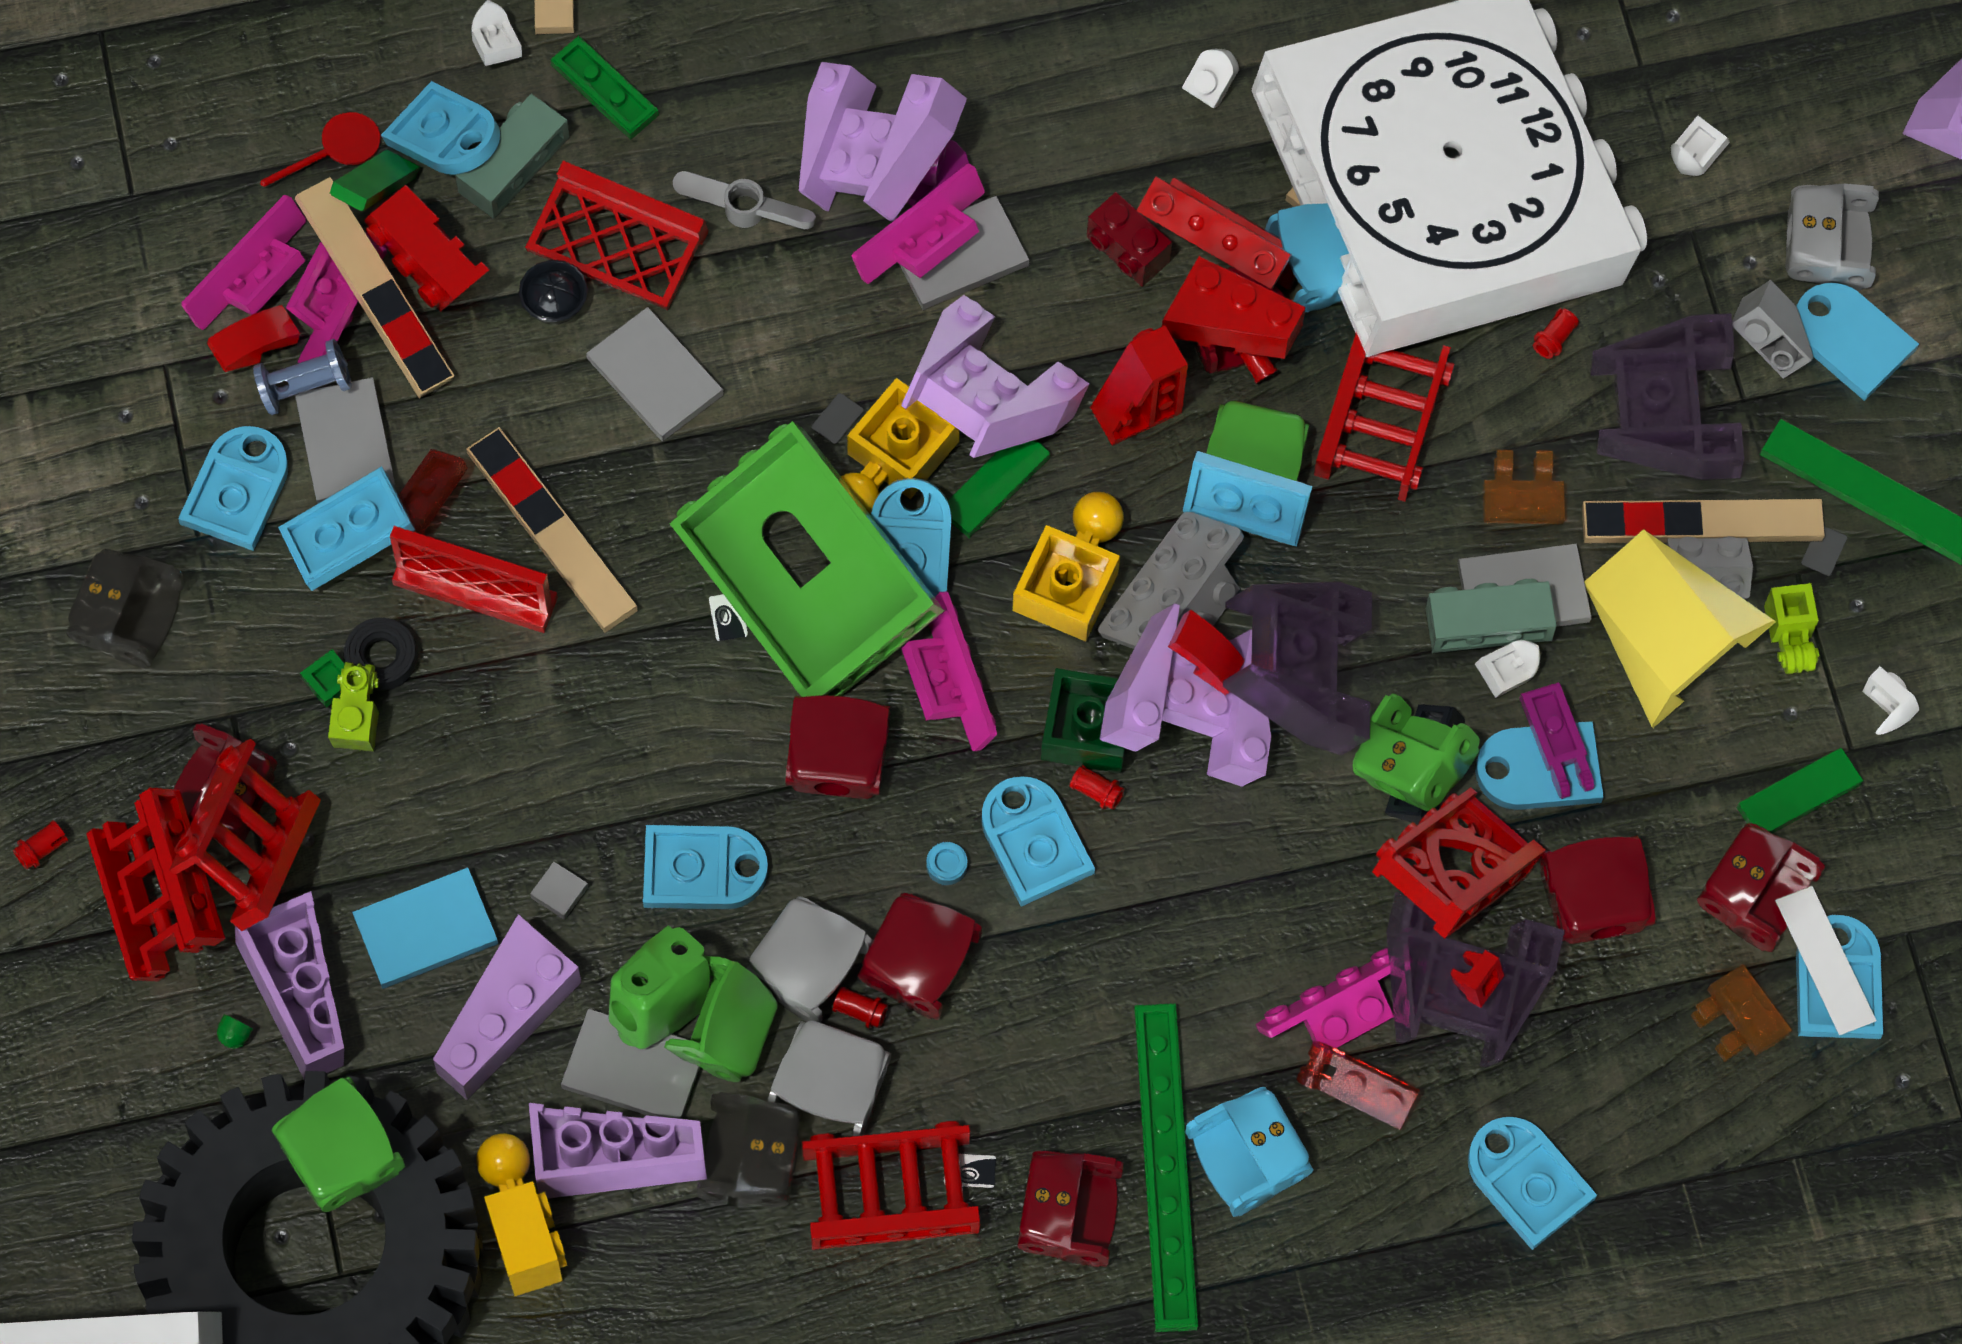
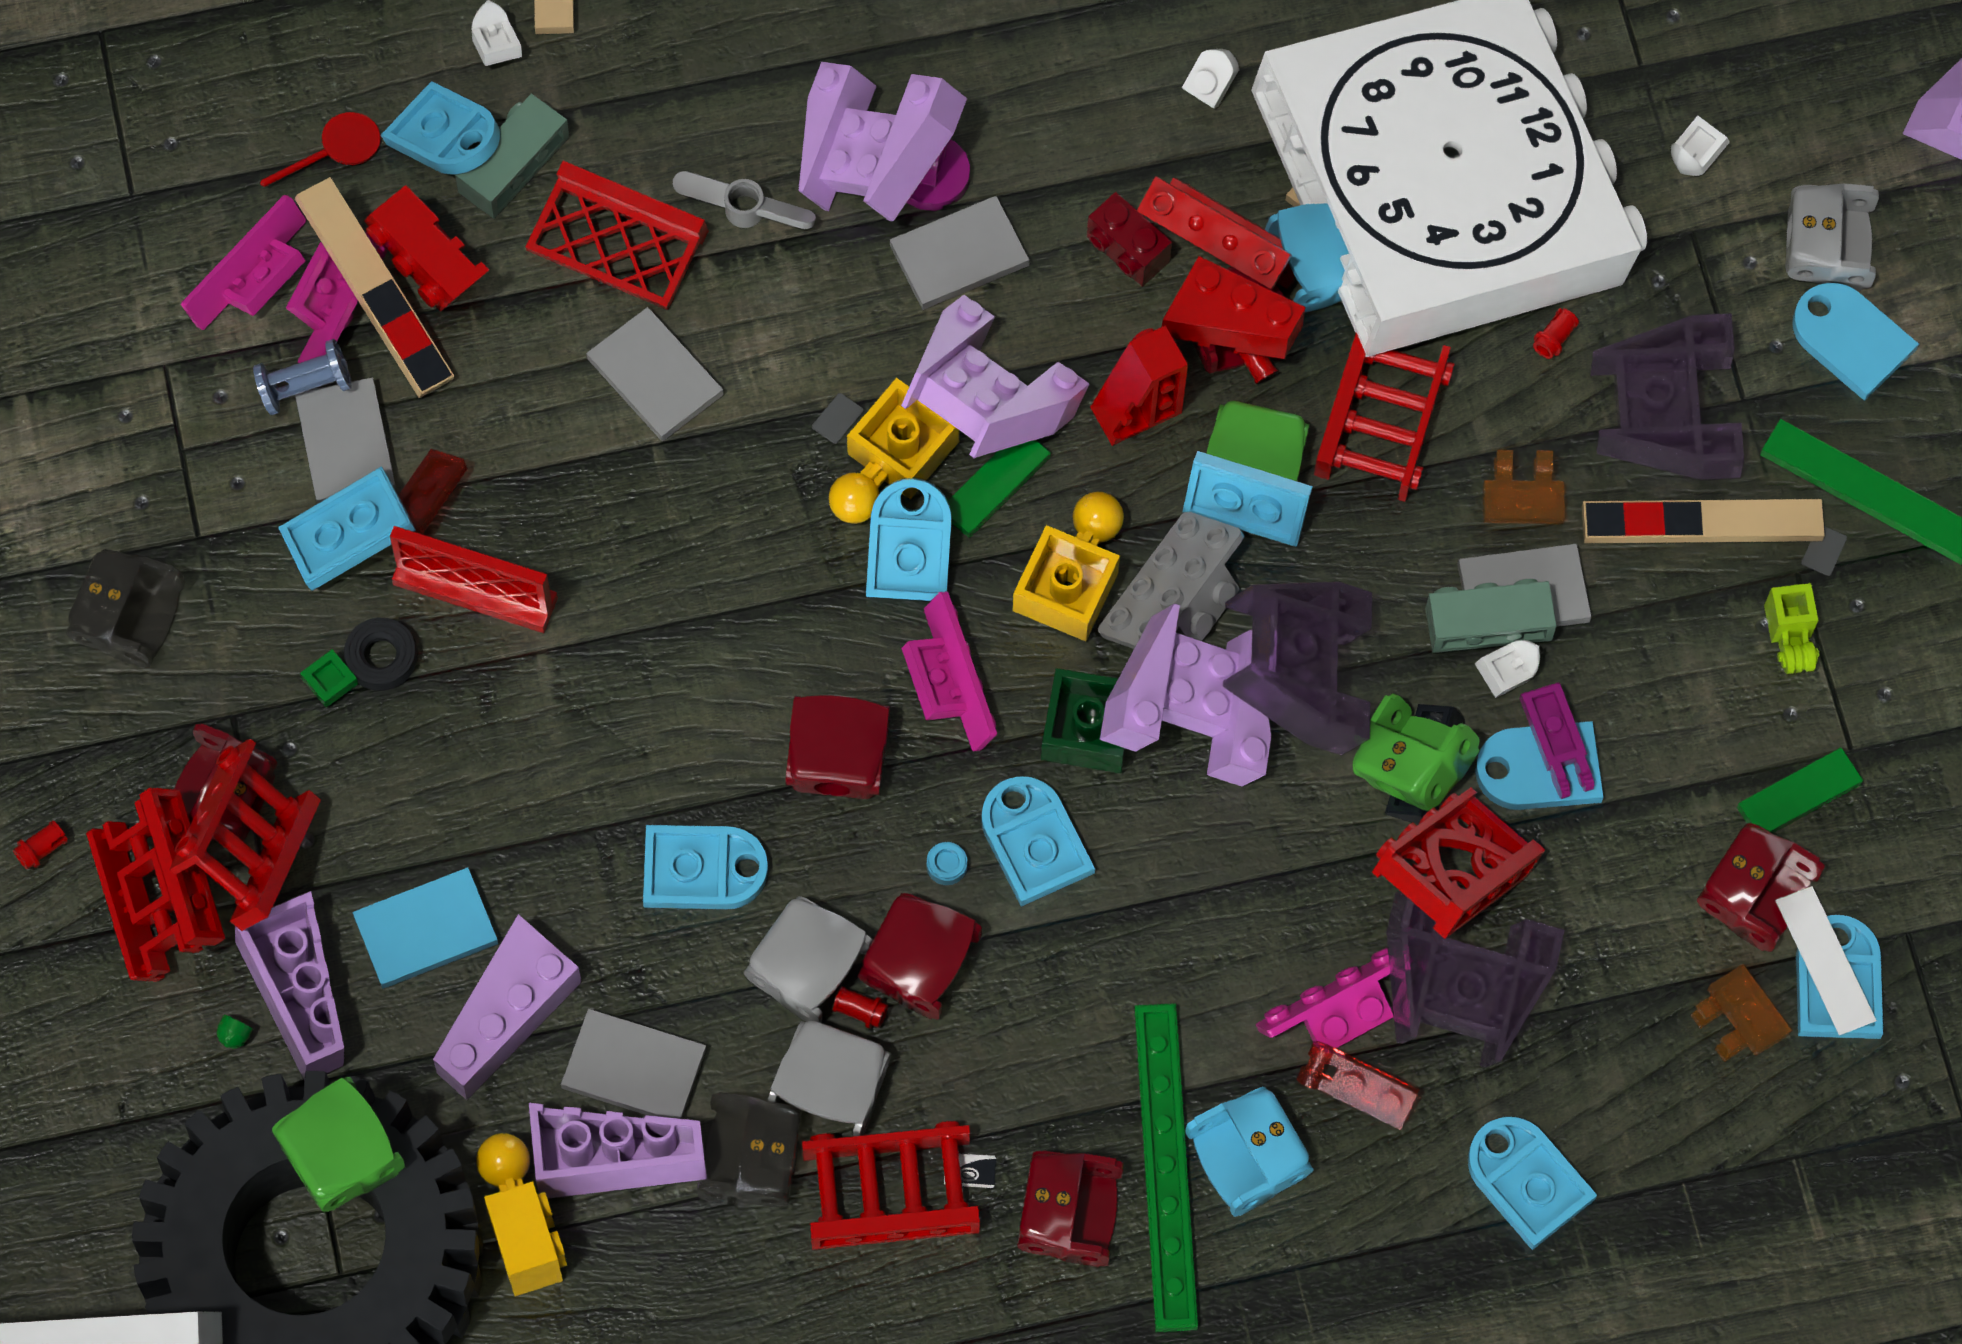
medium azure tile [178,426,288,551] -> none
red slope [207,305,300,372] -> none
lime brick [328,662,379,752] -> none
green tile [329,149,420,211] -> none
tan tile [466,427,638,633] -> none
black hat [519,260,588,325] -> none
light grey tile [530,862,588,920] -> none
green tile [550,35,659,140] -> none
bright green piece [608,925,710,1049] -> none
bright green piece [664,956,777,1082] -> none
bright green panel [669,421,945,697] -> none
sticker [709,594,748,641] -> none
dark pink bracket [852,163,985,284] -> none
red pin [1070,765,1125,810] -> none
red slope [1168,610,1245,695] -> none
red tile [1450,950,1504,1008] -> none
dark red piece [1540,835,1655,944] -> none
light yellow wedge [1584,530,1776,728] -> none
light grey bracket [1667,536,1753,599] -> none
light grey slope [1731,280,1813,379] -> none
white plate [1863,666,1919,735] -> none

